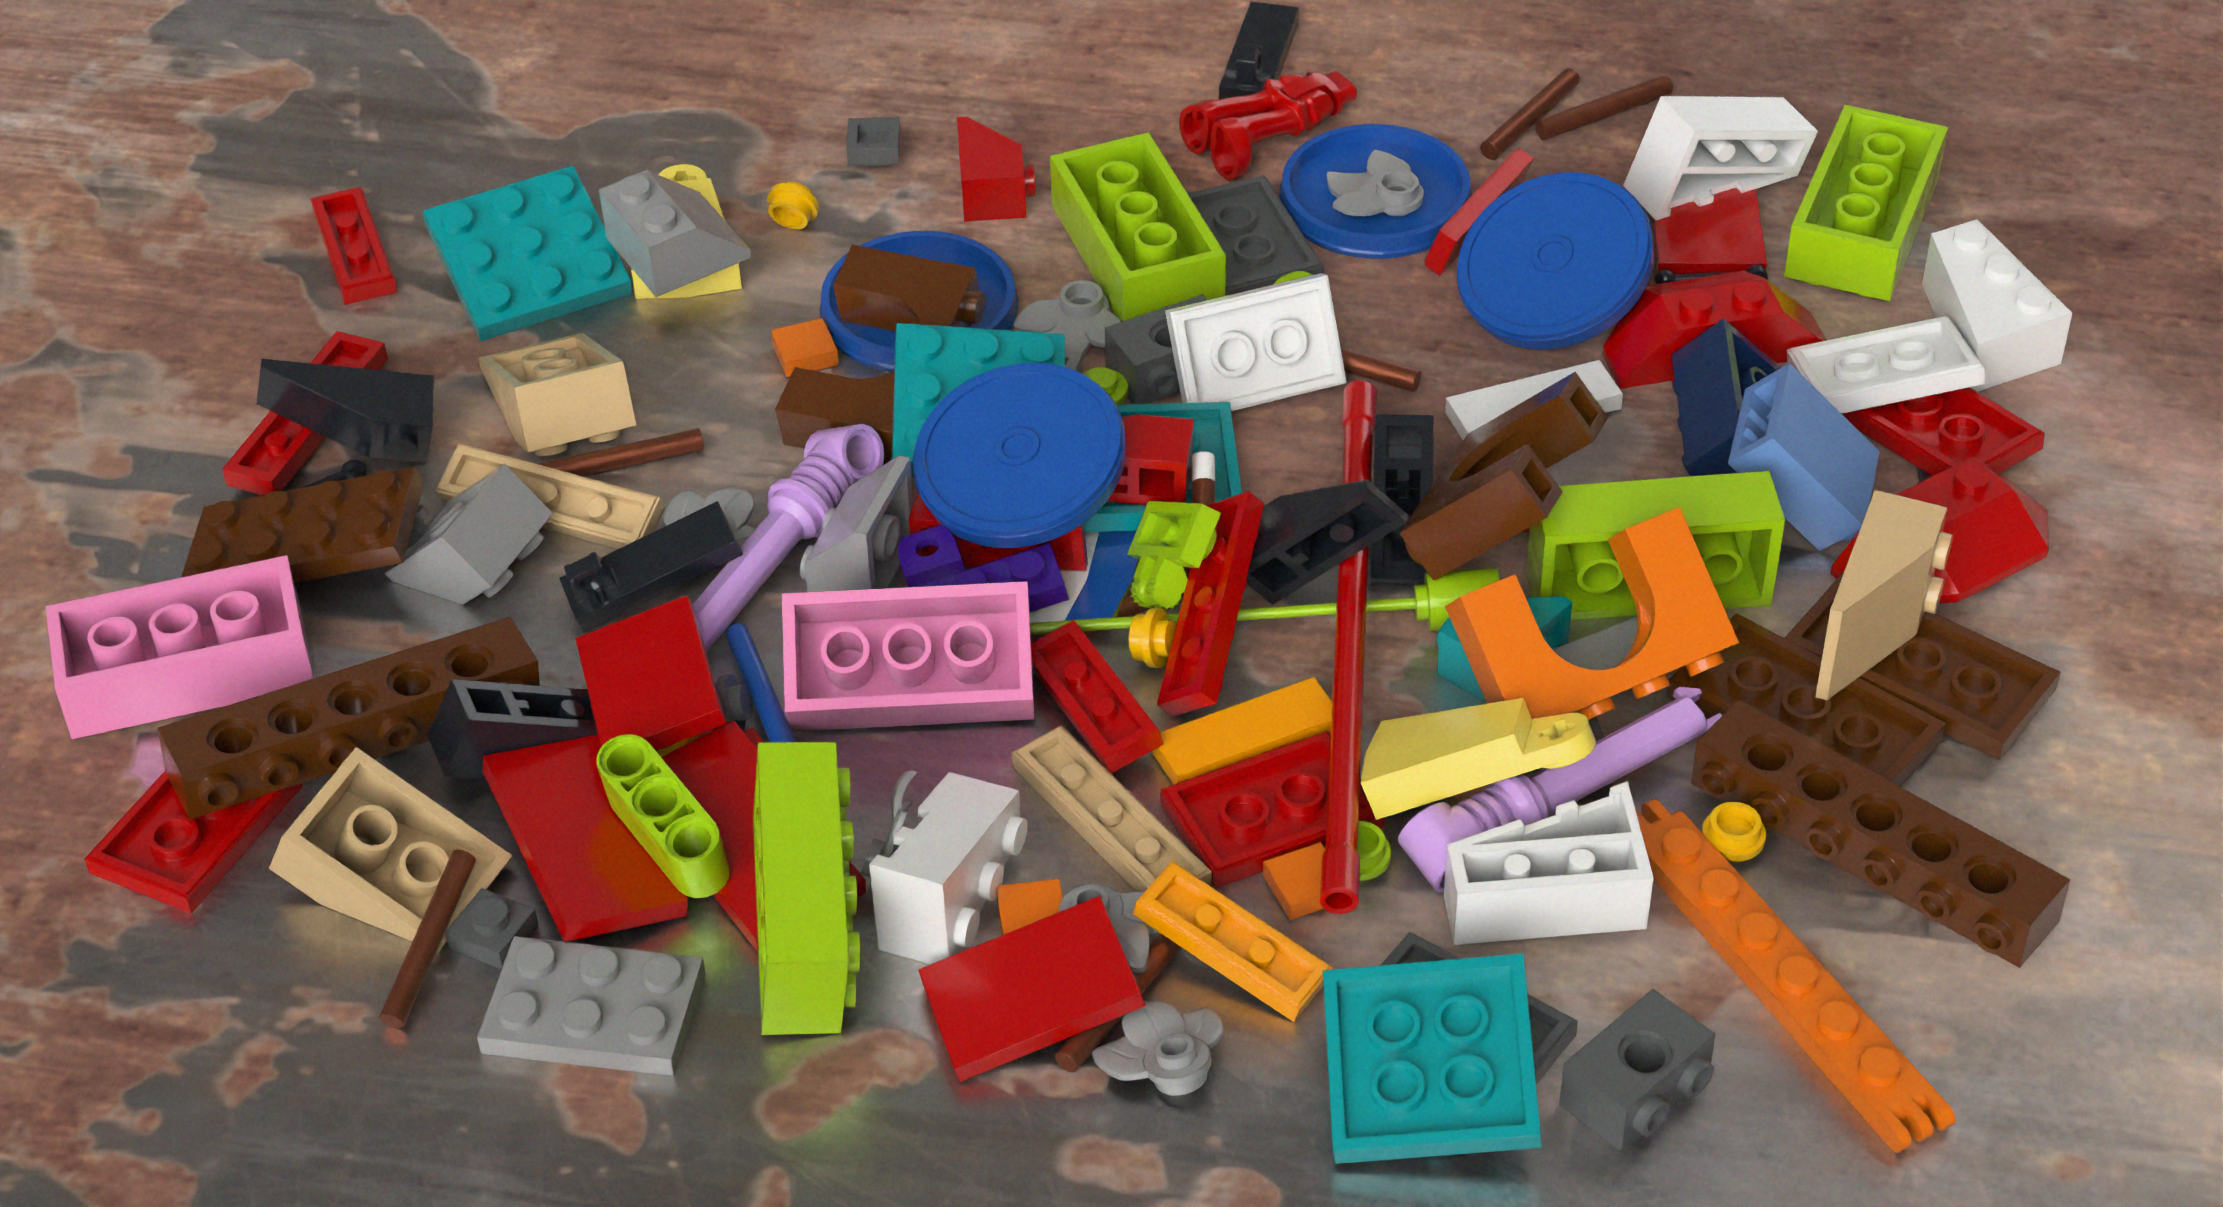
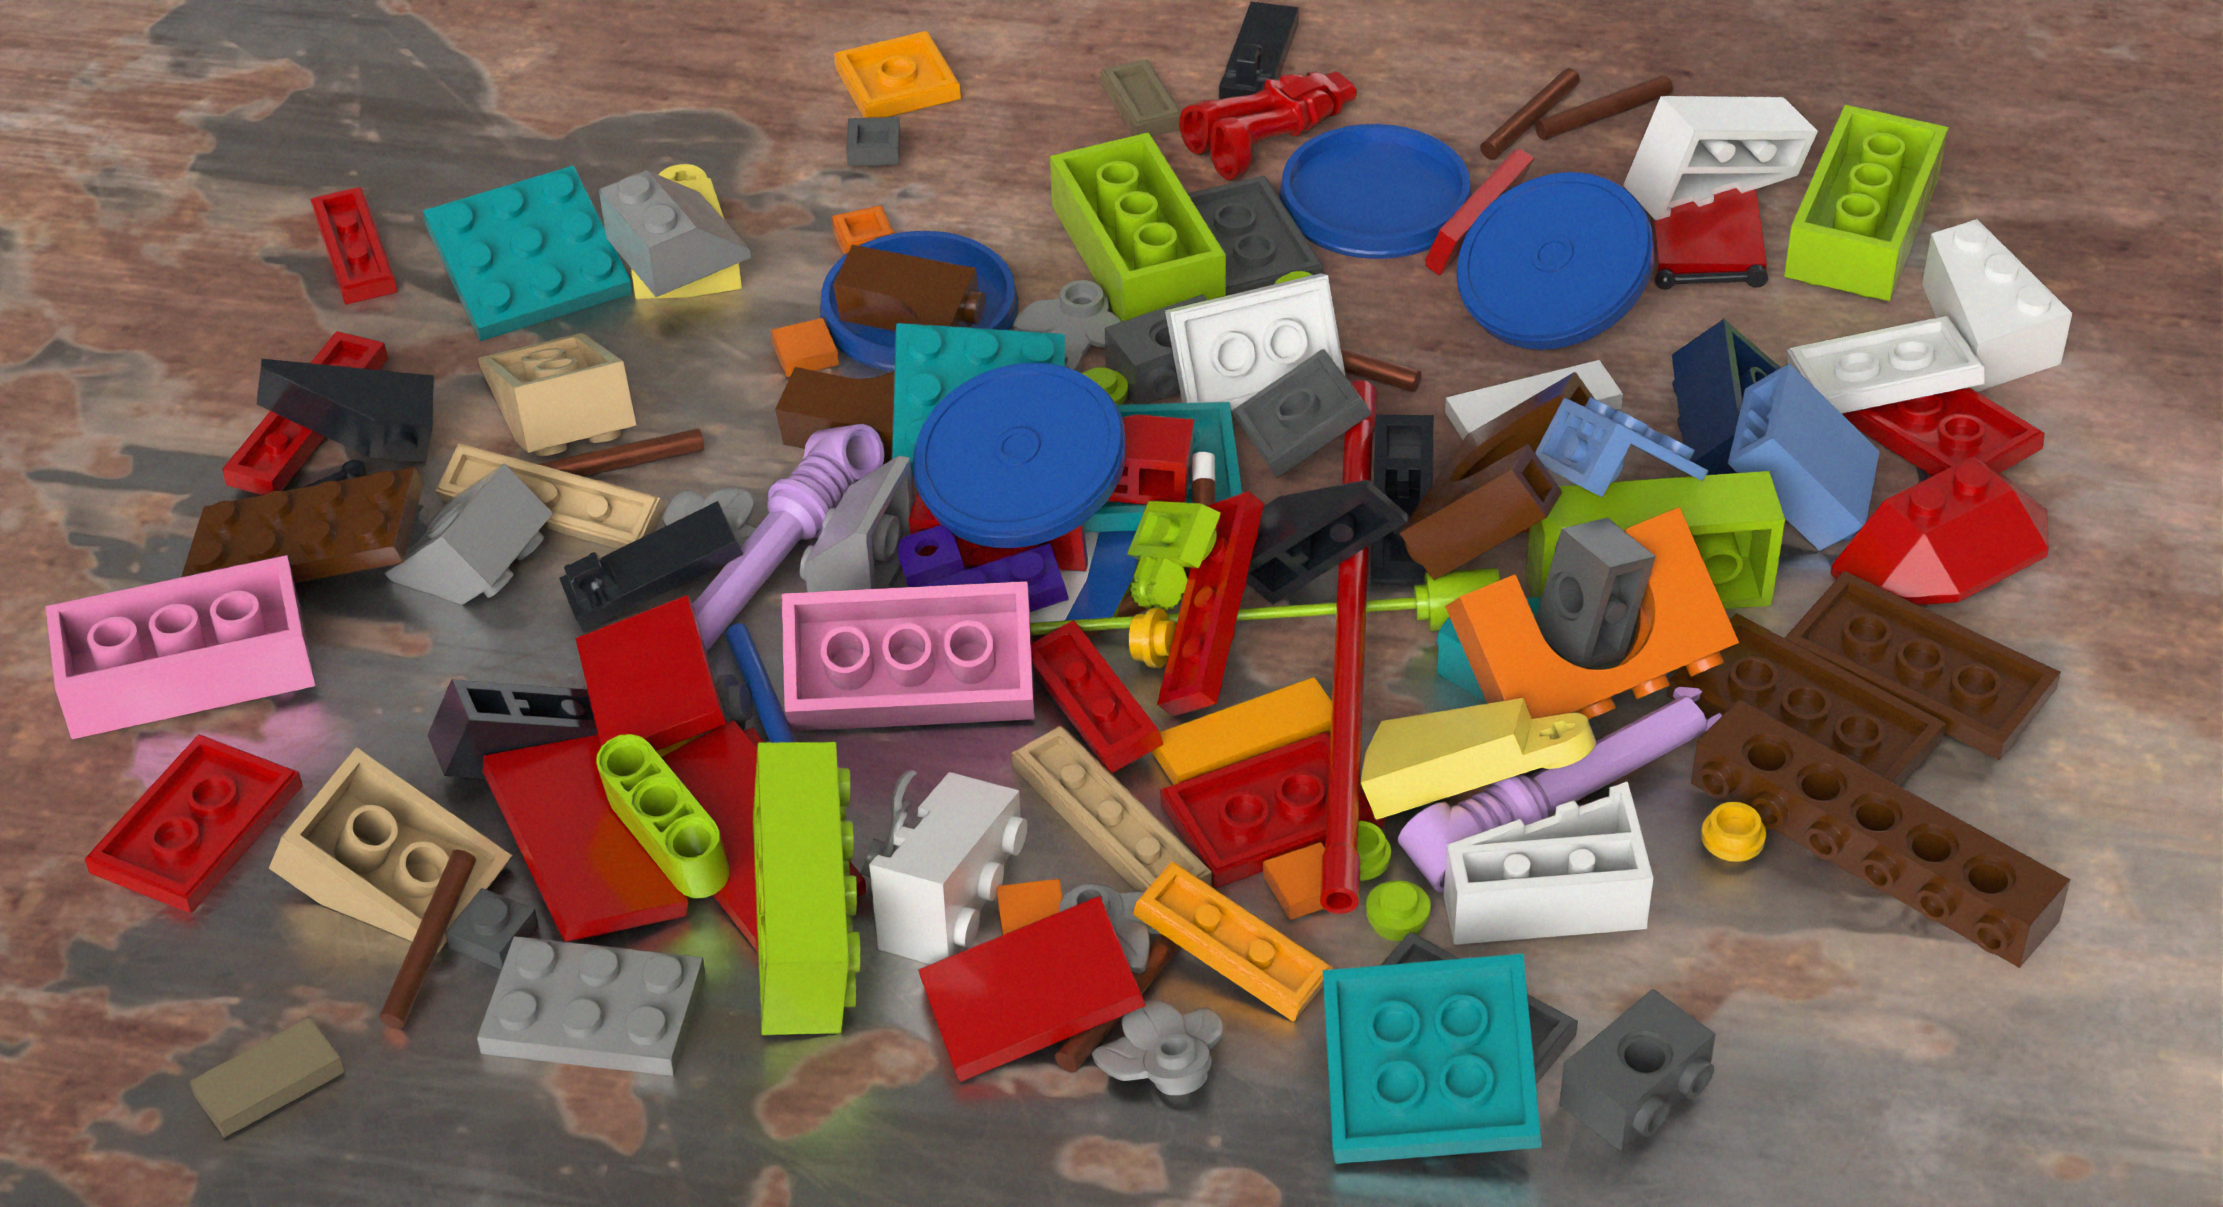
reddish brown brick [157,617,540,820] -> none
yellow plate [767,182,820,230] -> none
red slope [957,117,1035,222] -> none
light grey plate [1326,150,1424,216] -> none
red wedge [1602,271,1827,389] -> none
orange hinge [1635,799,1956,1153] -> none
tan slope [1815,490,1953,700] -> none
none -> dark tan tile [189,1017,344,1138]
none -> orange tile [831,205,895,256]
none -> light orange tile [834,31,961,118]
none -> dark tan tile [1101,59,1181,137]
none -> dark grey tile [1232,349,1372,478]
none -> lime plate [1366,880,1431,941]
none -> medium blue bracket [1535,397,1708,497]
none -> dark grey brick [1536,518,1656,668]

